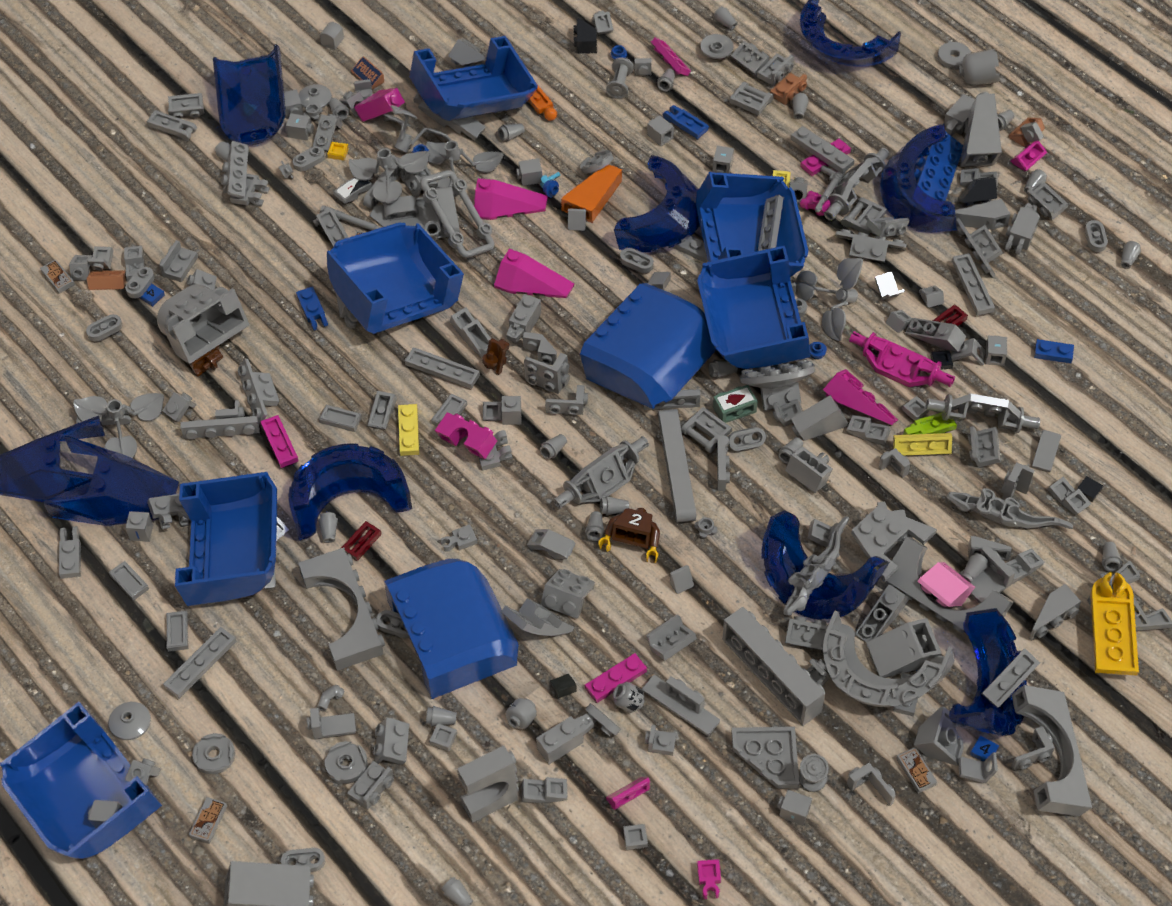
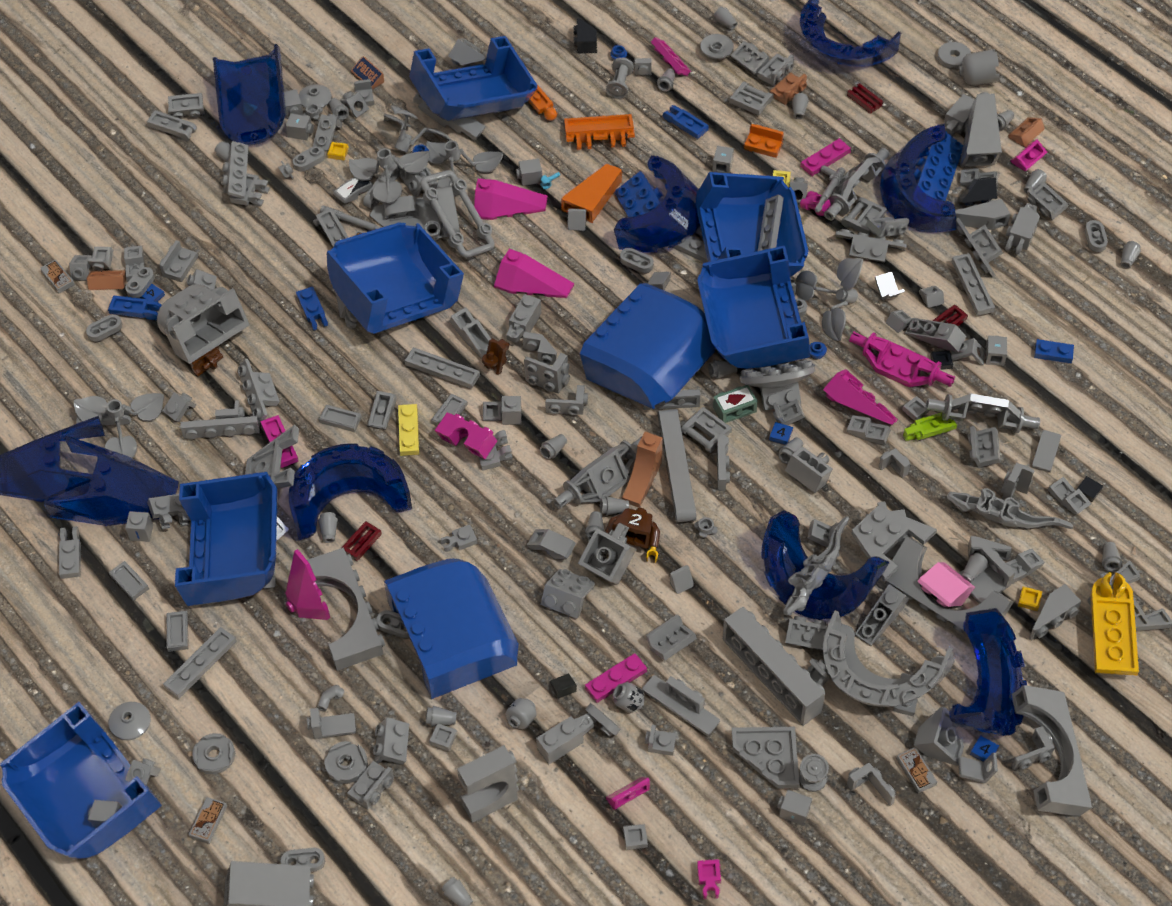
light grey piece [320,22,344,50] -> none
dark pink slope [354,87,405,122] -> none
light grey cone [498,123,525,141] -> none
light grey slope [501,598,575,636] -> none
light grey slope [522,777,567,803] -> none
blue plate [543,180,559,197] -> none
light grey tile [580,150,613,174] -> none
light grey bracket [592,11,614,35] -> none
light grey brick [647,116,674,146] -> none
light grey plate [728,427,766,451] -> none
light grey plate [791,126,854,174] -> none
light grey slope [791,395,849,441] -> none
light grey slope [866,618,941,678] -> none
light yellow plate [893,433,952,455] -> none
light grey plate [981,648,1040,709] -> none
light grey plate [1021,122,1044,142] -> none
none -> blue hinge [108,295,162,320]
none -> light grey wing [245,424,299,488]
none -> dark pink wedge [285,549,330,620]
none -> orange hinge [564,114,635,150]
none -> light grey hinge [578,523,637,584]
none -> blue bracket [615,172,672,240]
none -> nougat arch [622,432,663,508]
none -> orange bracket [744,124,784,158]
none -> blue tile [769,422,793,445]
none -> dark red tile [847,83,883,114]
none -> yellow tile [1018,586,1042,612]

